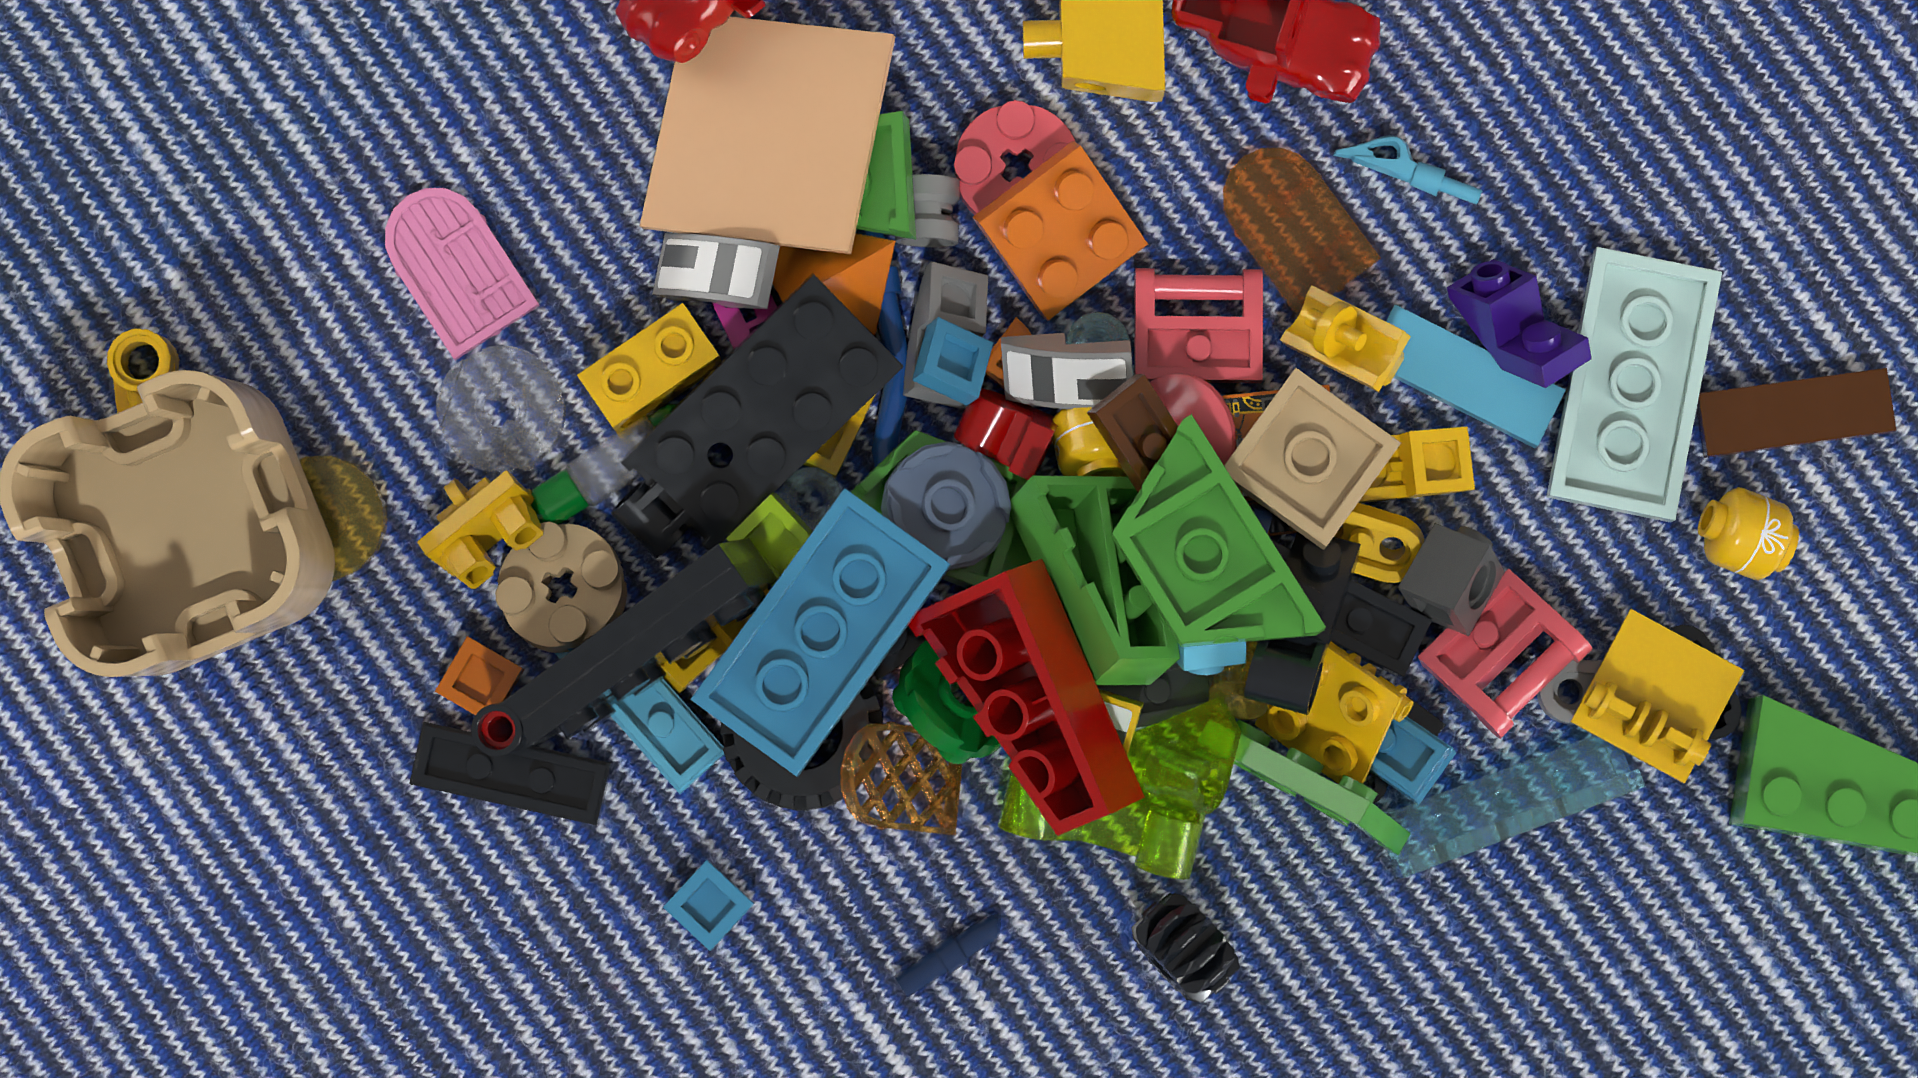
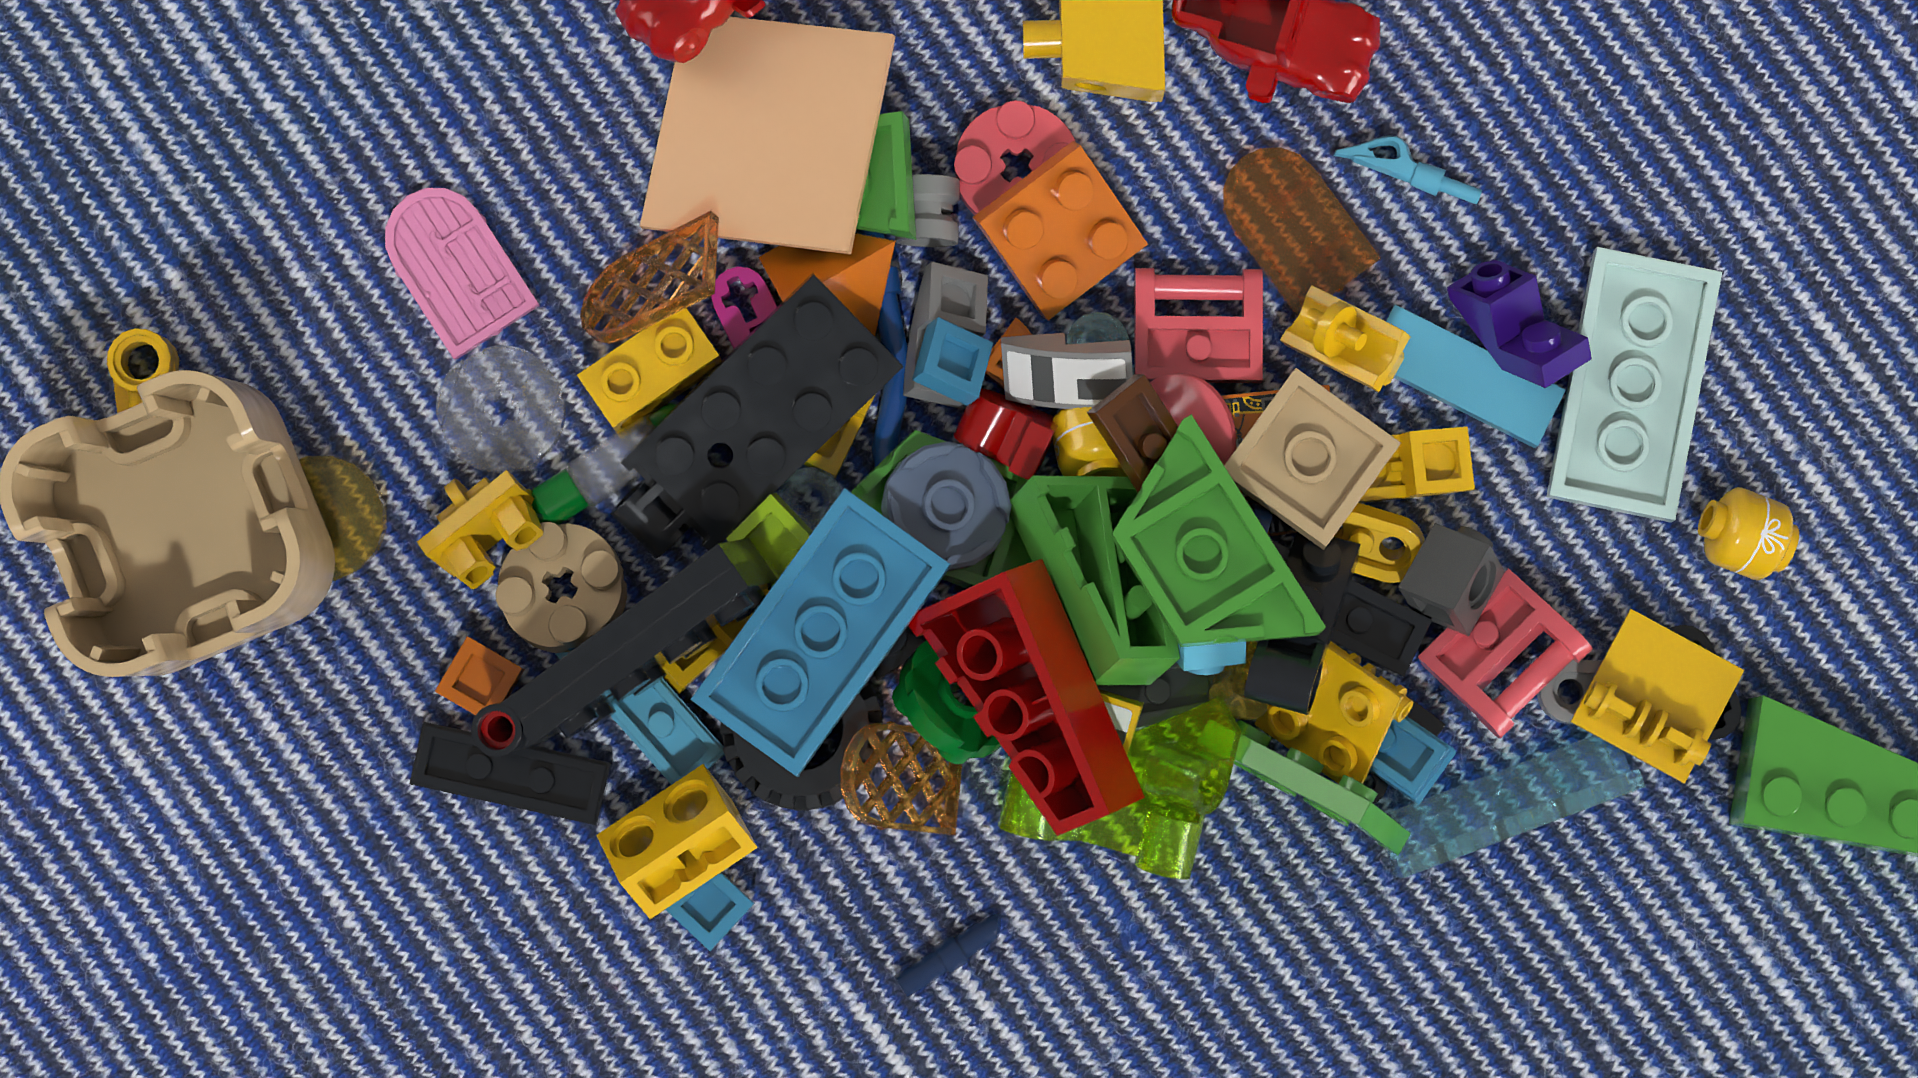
slope [652,233,780,309] -> none
black gear [1131,893,1240,1003] -> none
reddish brown tile [1696,368,1897,458] -> none
none -> clear orange window [580,210,719,344]
none -> yellow brick [596,764,758,919]

